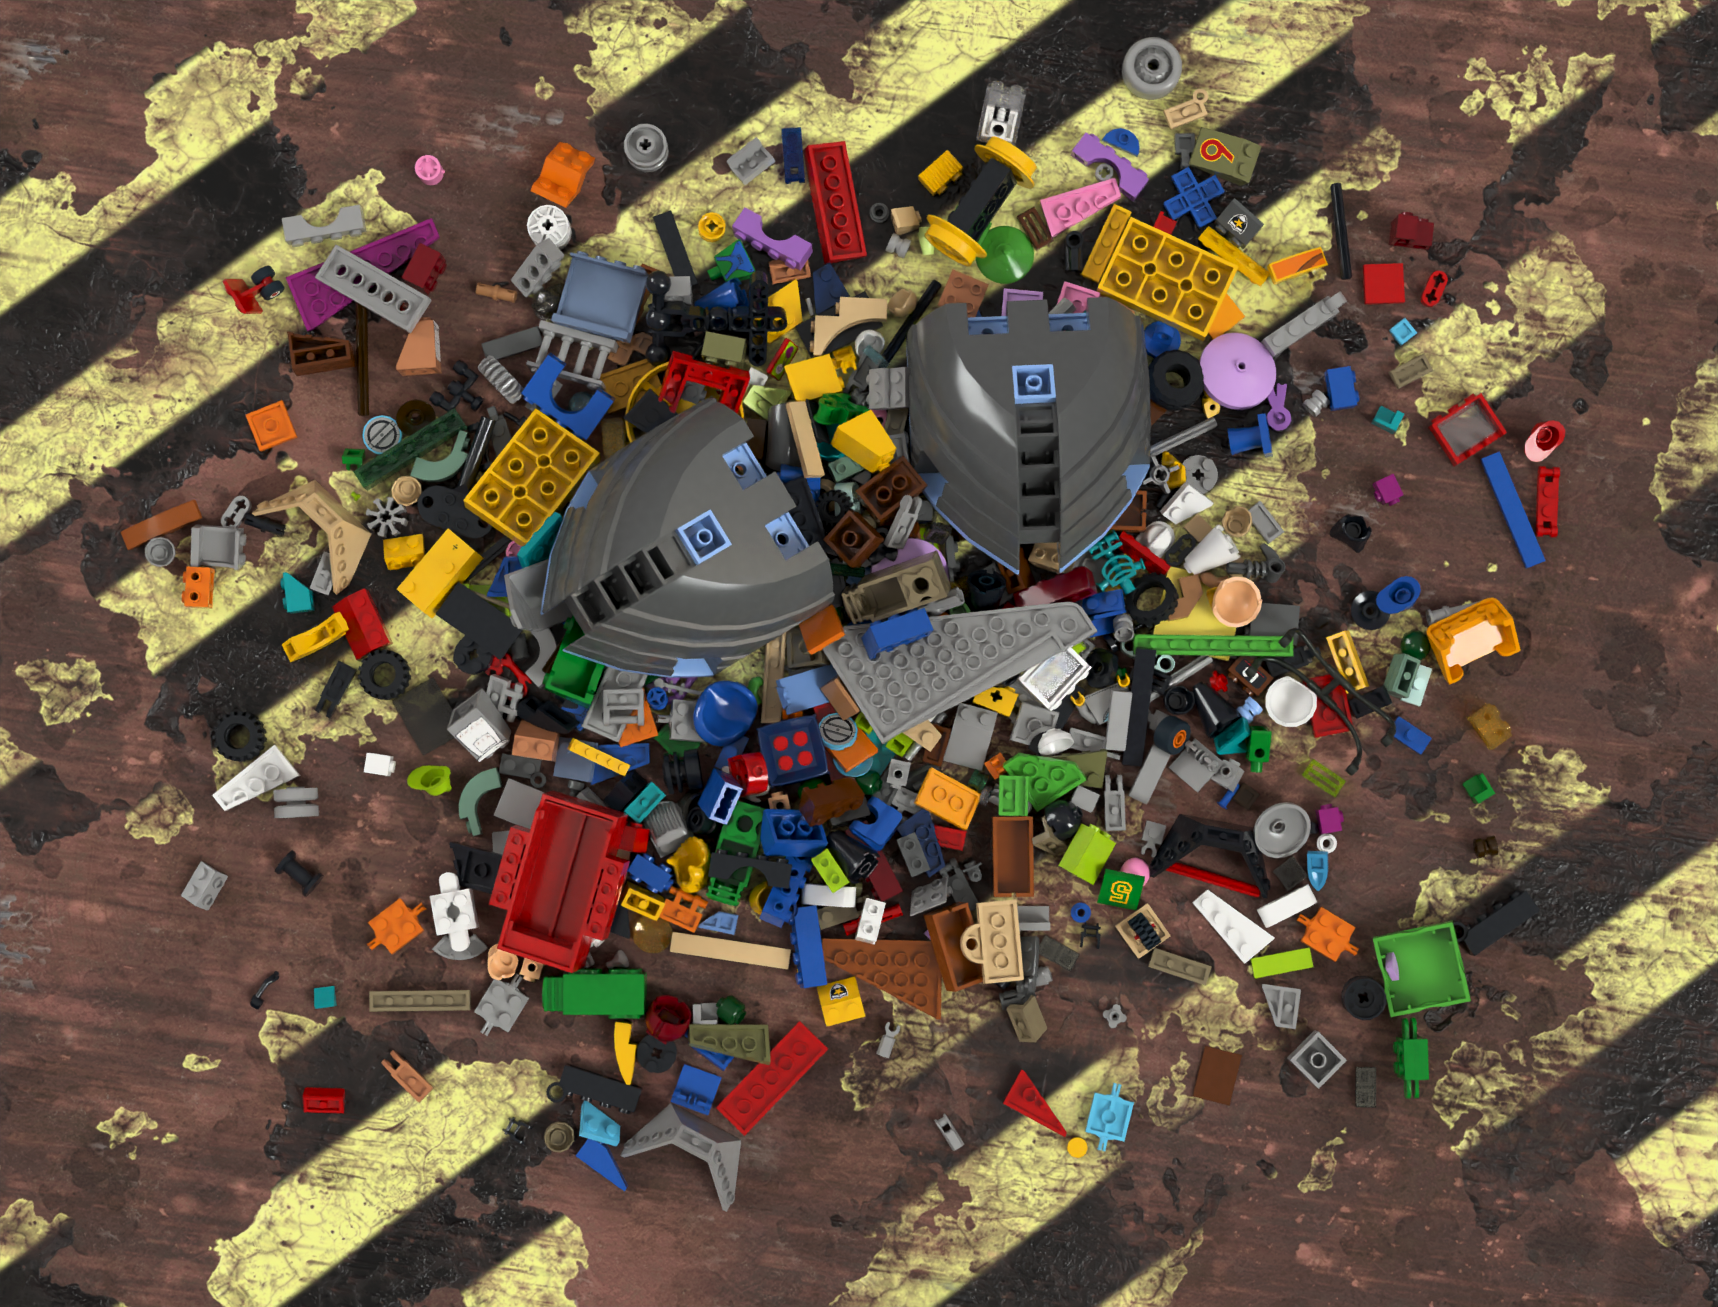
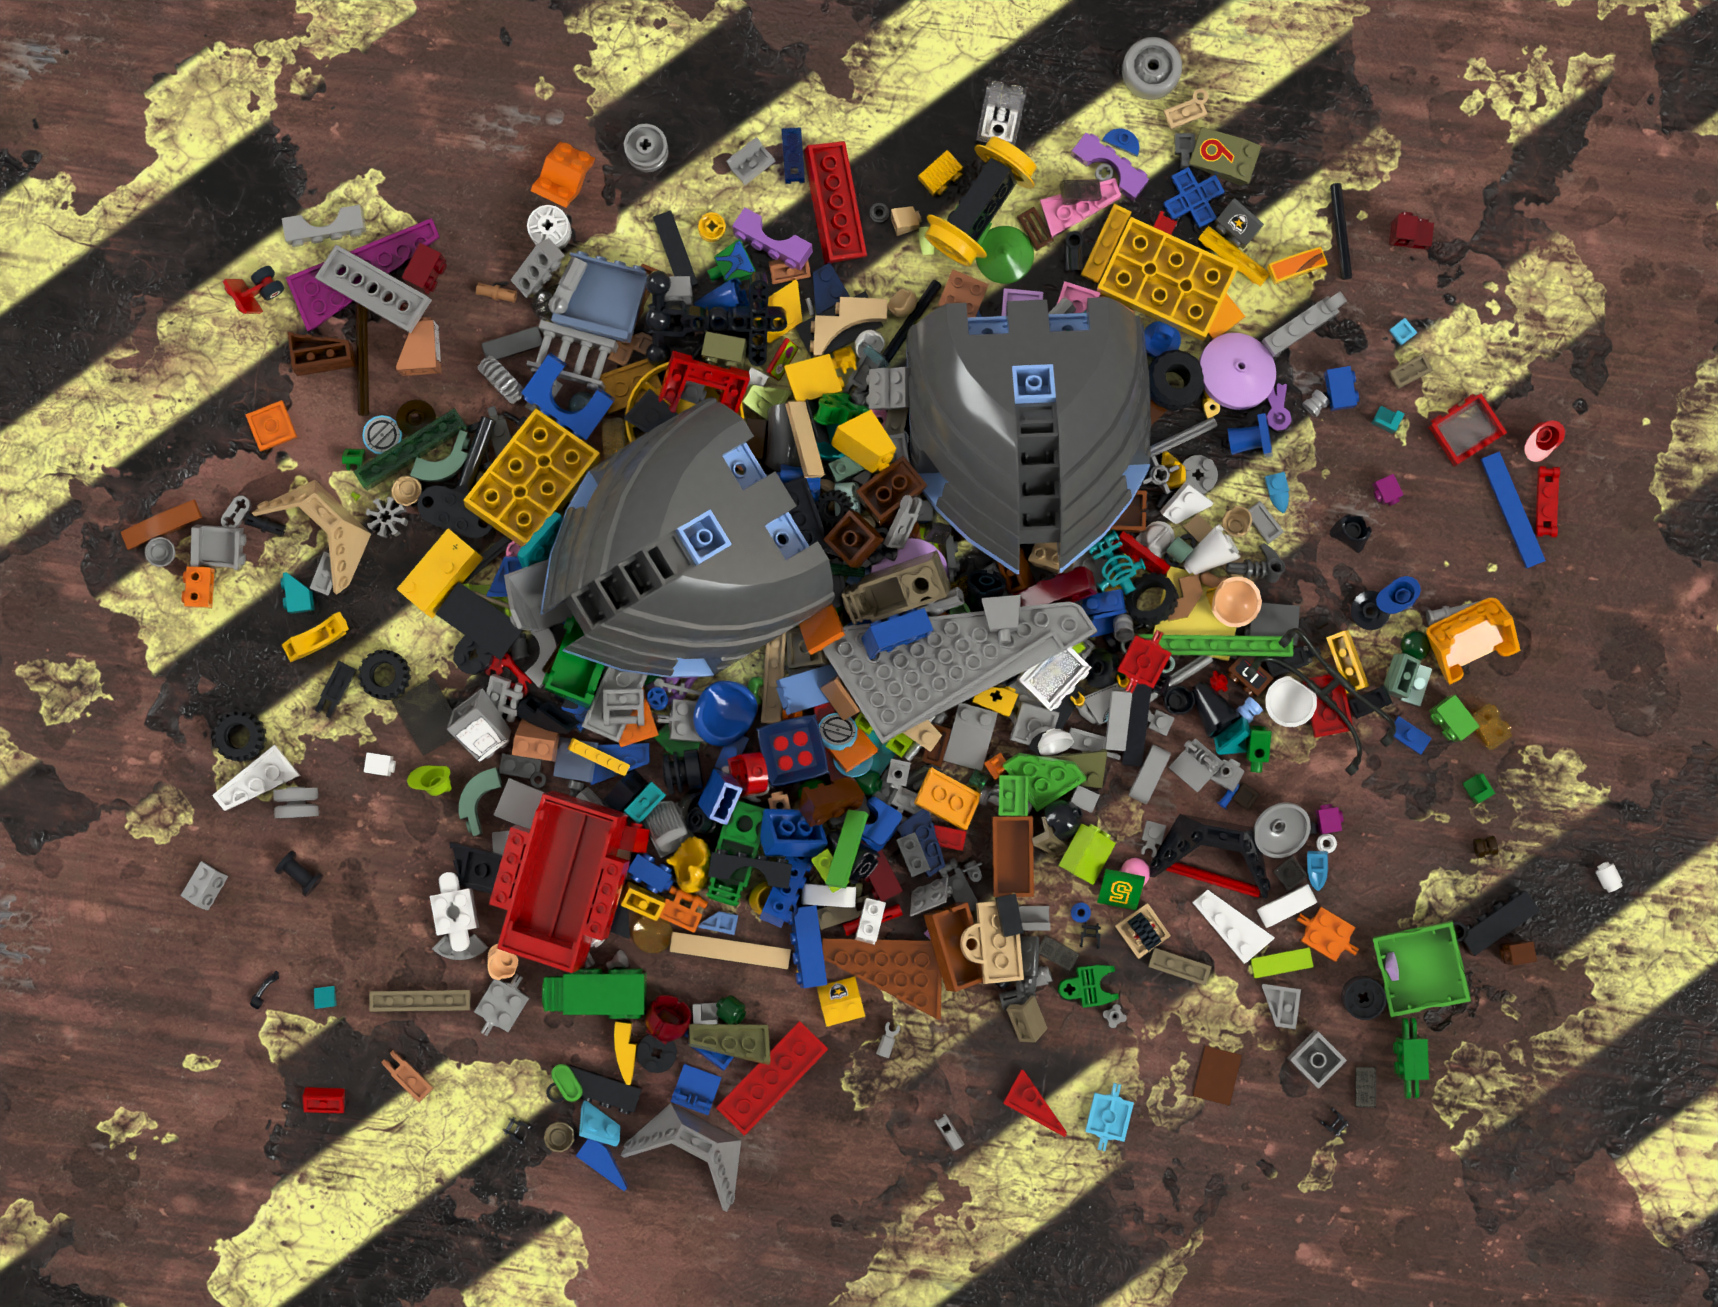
red slope [332,588,393,661] -> none
orange plate [367,898,426,955] -> none
yellow bracket [383,534,425,570] -> none
bright pink piece [415,155,445,185] -> none
black piece [429,360,484,414] -> none
light nougat brick [520,958,545,982] -> none
light grey wheel [886,233,911,259] -> none
yellow tile [1067,1137,1087,1158] -> none
light grey hinge [1104,775,1126,831] -> none
black wheel [1154,716,1191,755] -> none
clear neon green tile [1301,759,1346,798] -> none
red tile [1363,263,1405,305] -> none
red beam [1421,271,1448,308] -> none
none -> light grey piece [549,257,588,314]
none -> bright green tile [551,1064,583,1102]
none -> bright green tile [825,810,868,889]
none -> light grey torso [982,595,1021,643]
none -> black tile [995,894,1024,937]
none -> green piece [1057,965,1119,1008]
none -> clear smoke plate [1059,180,1102,205]
none -> red plate [1117,630,1172,693]
none -> sand green piece [1165,536,1193,564]
none -> dark azure plate [1264,472,1289,513]
none -> black piece [1319,1107,1349,1137]
none -> bright green brick [1429,695,1480,742]
none -> reddish brown brick [1499,940,1537,966]
none -> white brick [1595,862,1623,893]

